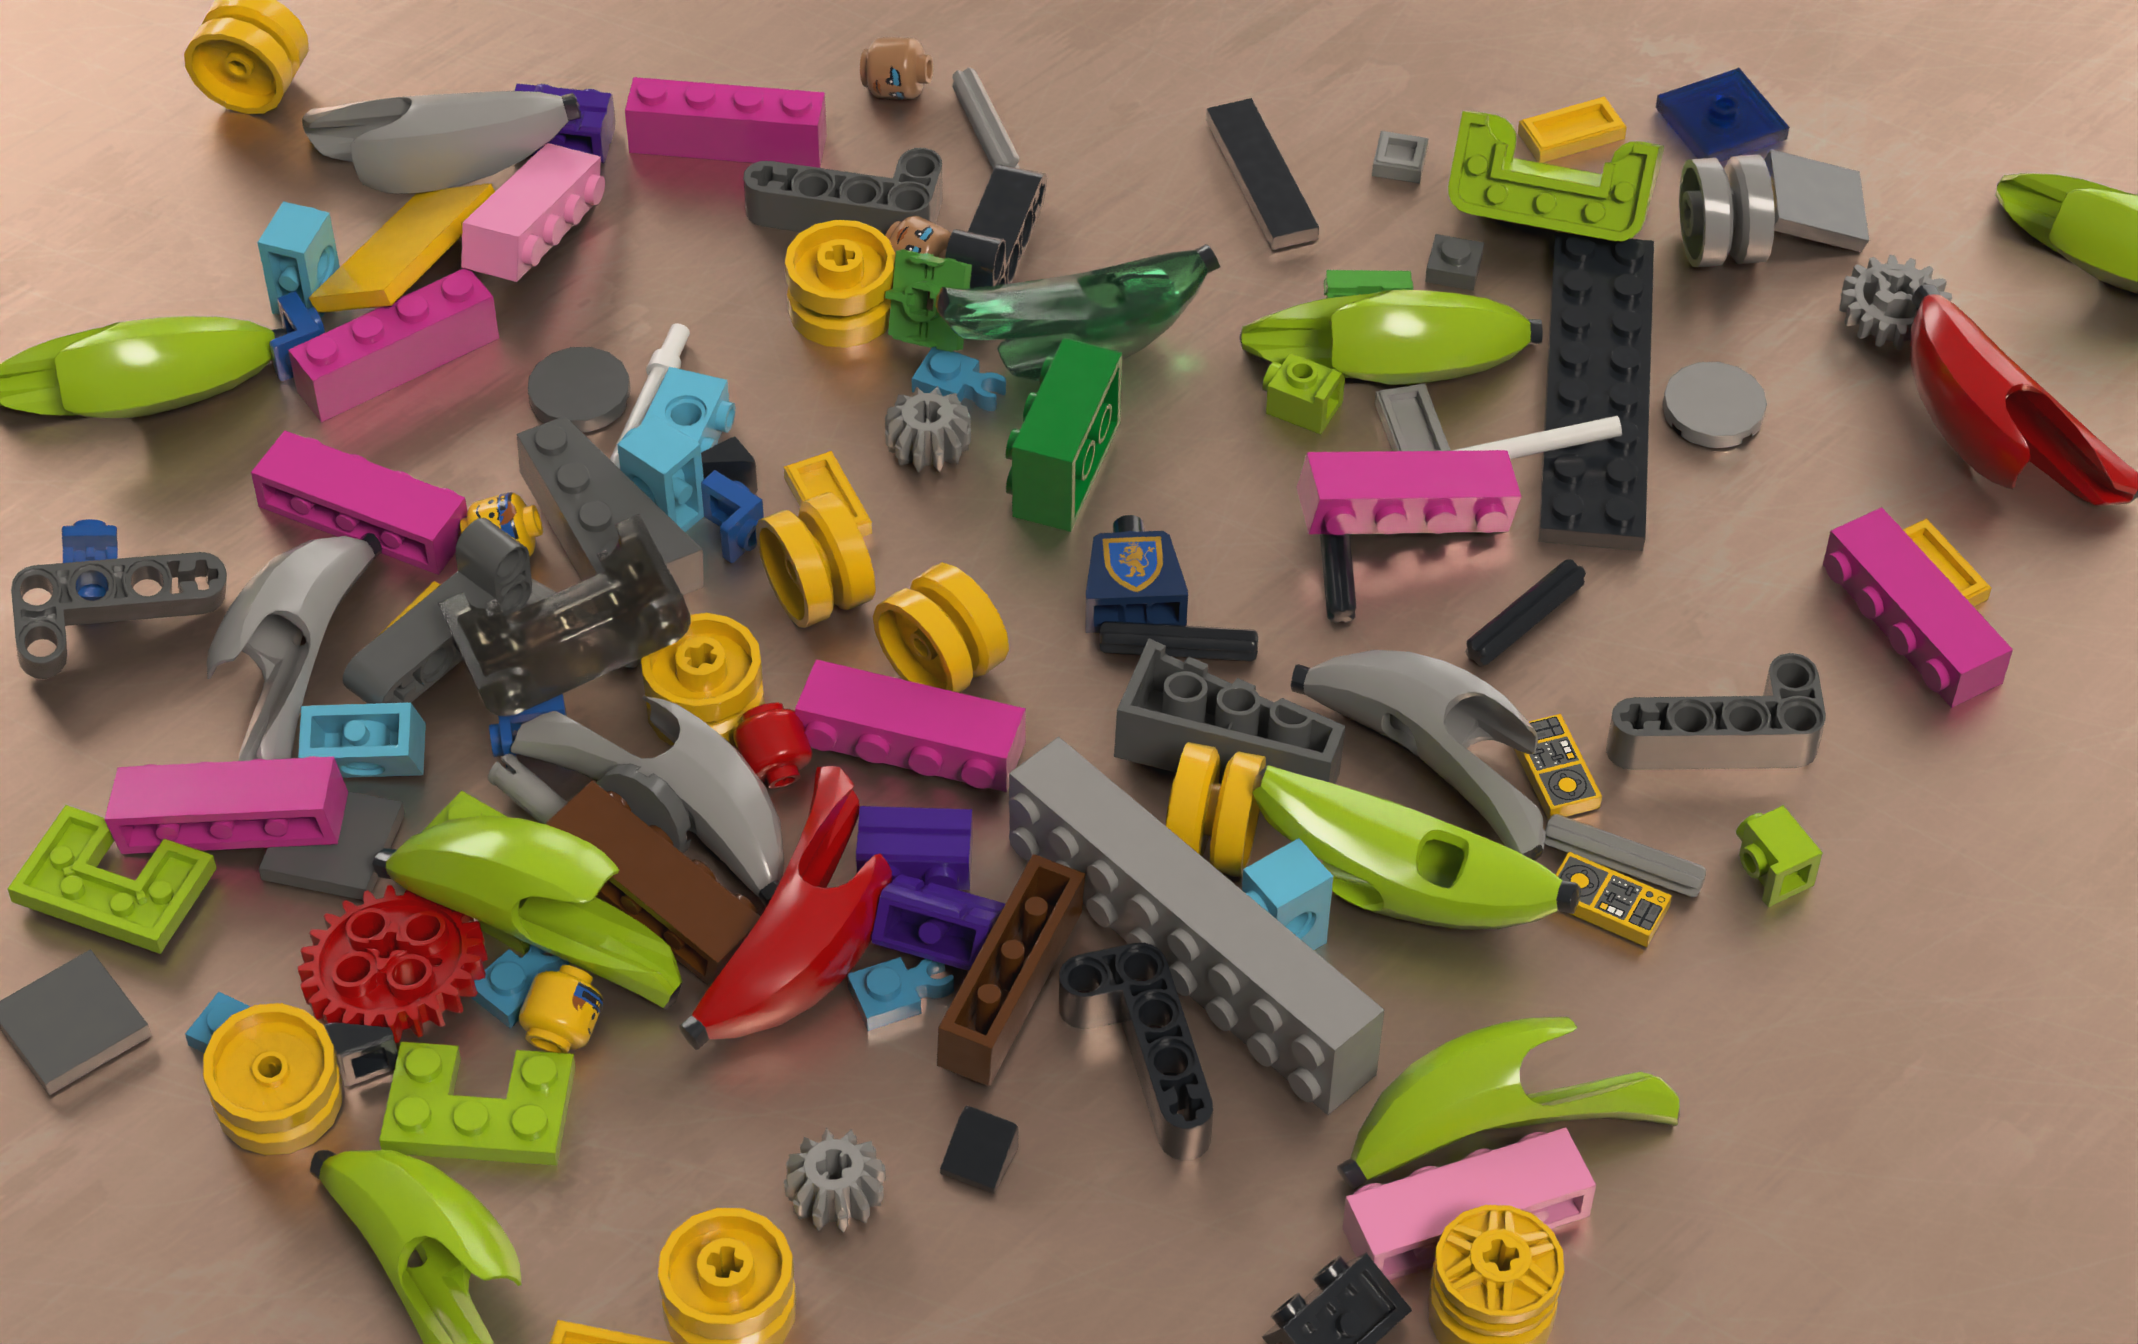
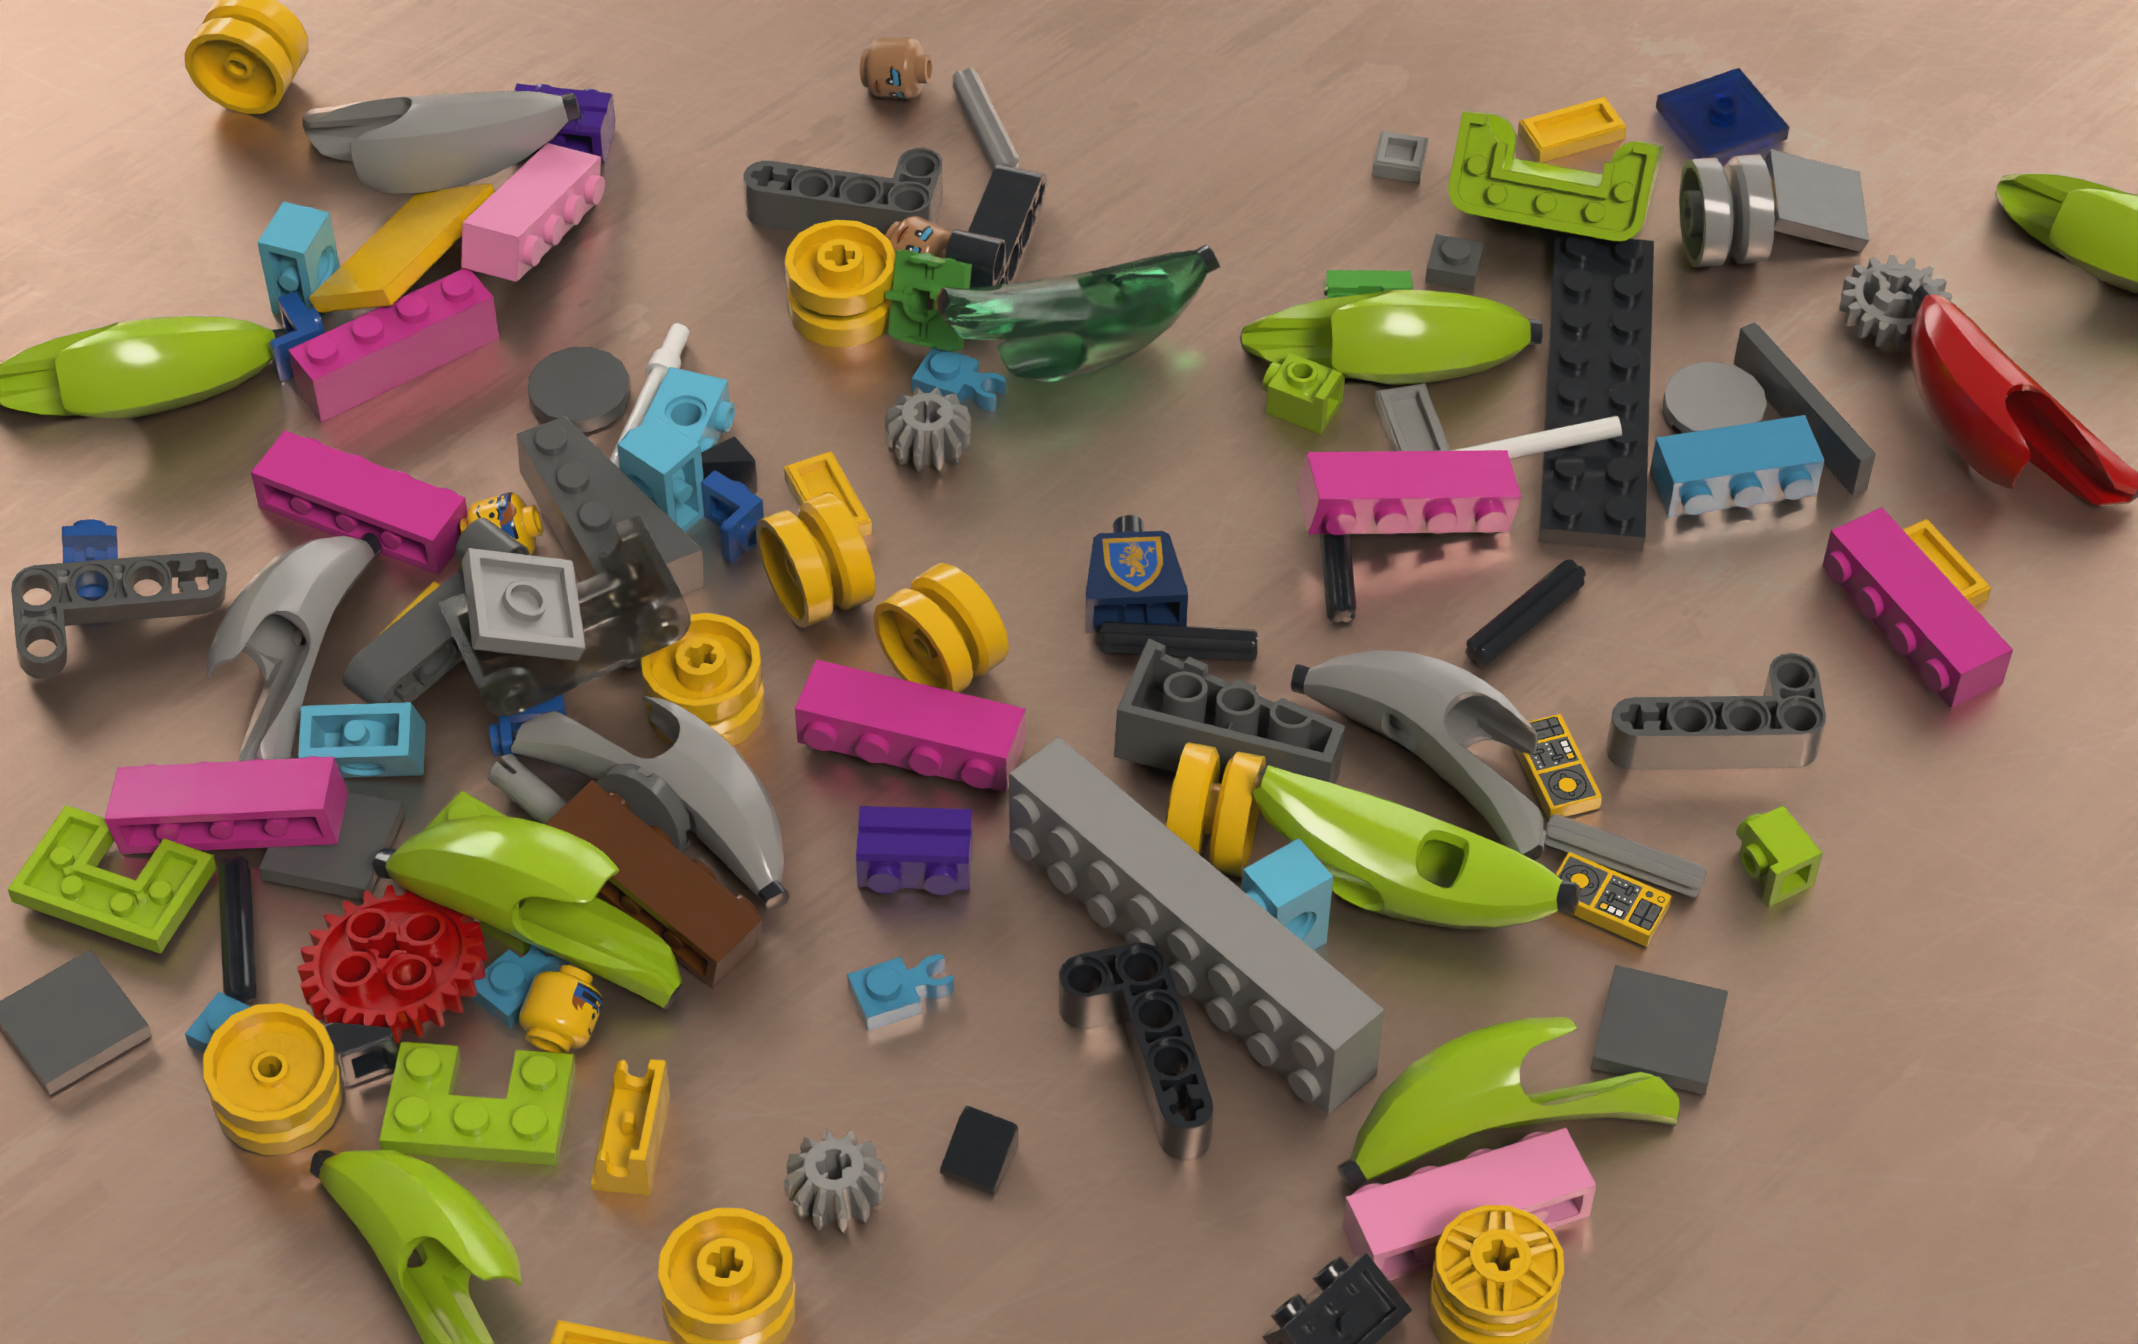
dark pink brick [625,77,827,168] -> none
red piece [679,766,892,1050] -> none
red head [733,702,813,788] -> none
dark purple brick [872,874,1006,971] -> none
reddish brown brick [937,854,1085,1087] -> none
green brick [1005,338,1122,532] -> none
black tile [1206,98,1319,250] -> none
none -> black axle [218,856,257,1004]
none -> light grey plate [462,548,585,661]
none -> yellow hinge [591,1059,670,1196]
none -> dark grey tile [1591,965,1728,1095]
none -> dark azure brick [1650,415,1825,518]
none -> dark grey tile [1733,322,1876,496]

